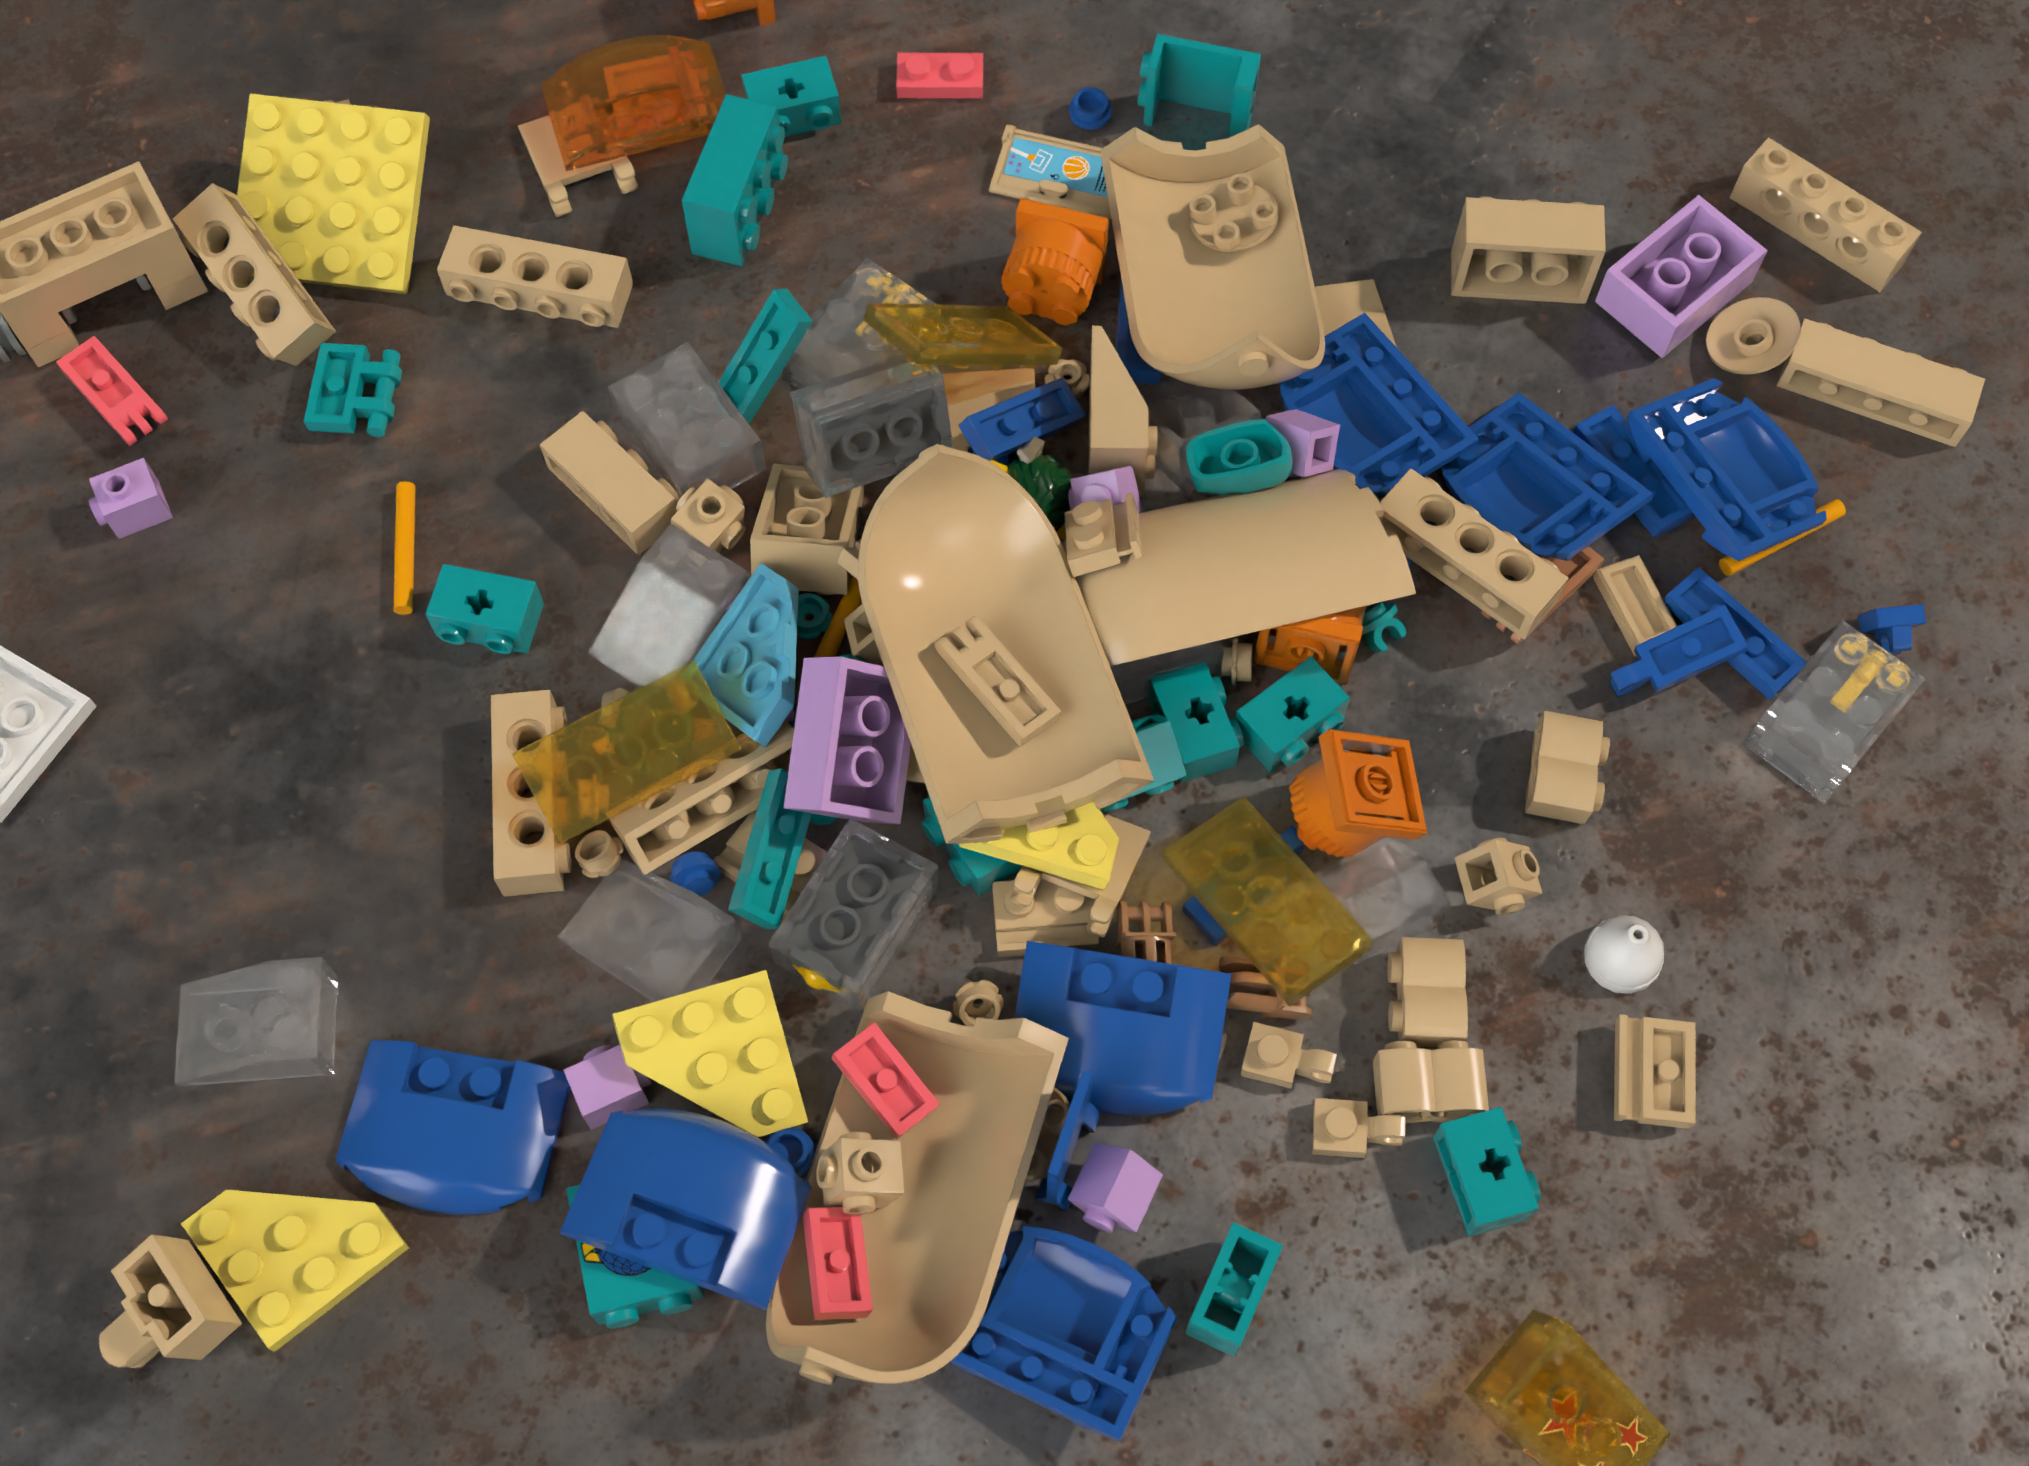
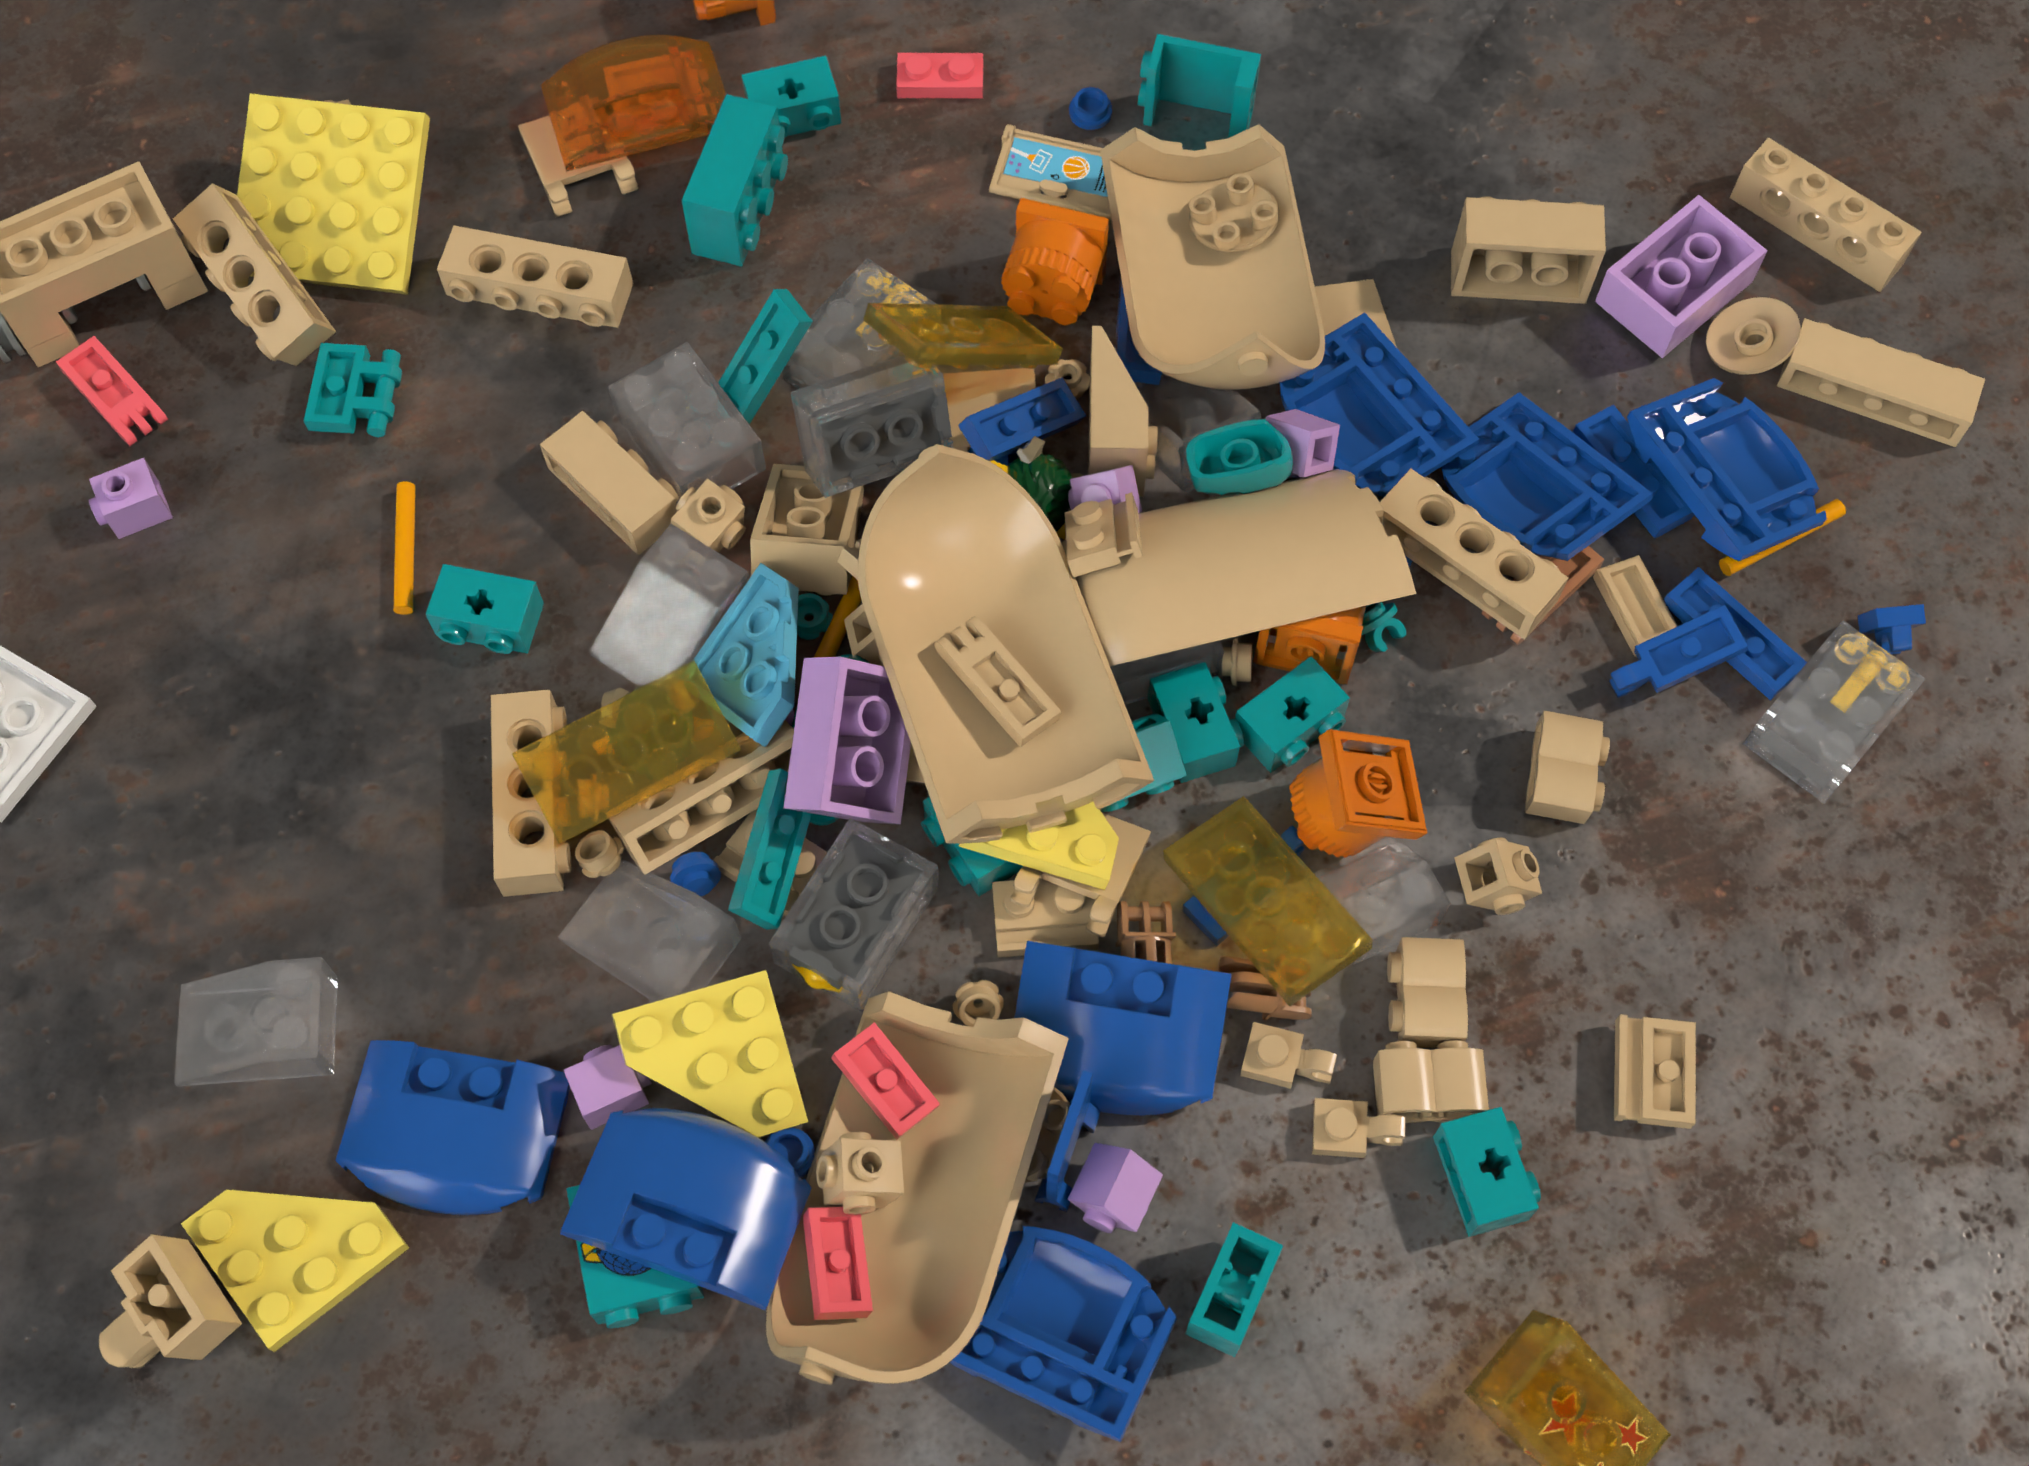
white helmet [1584,915,1664,994] -> none

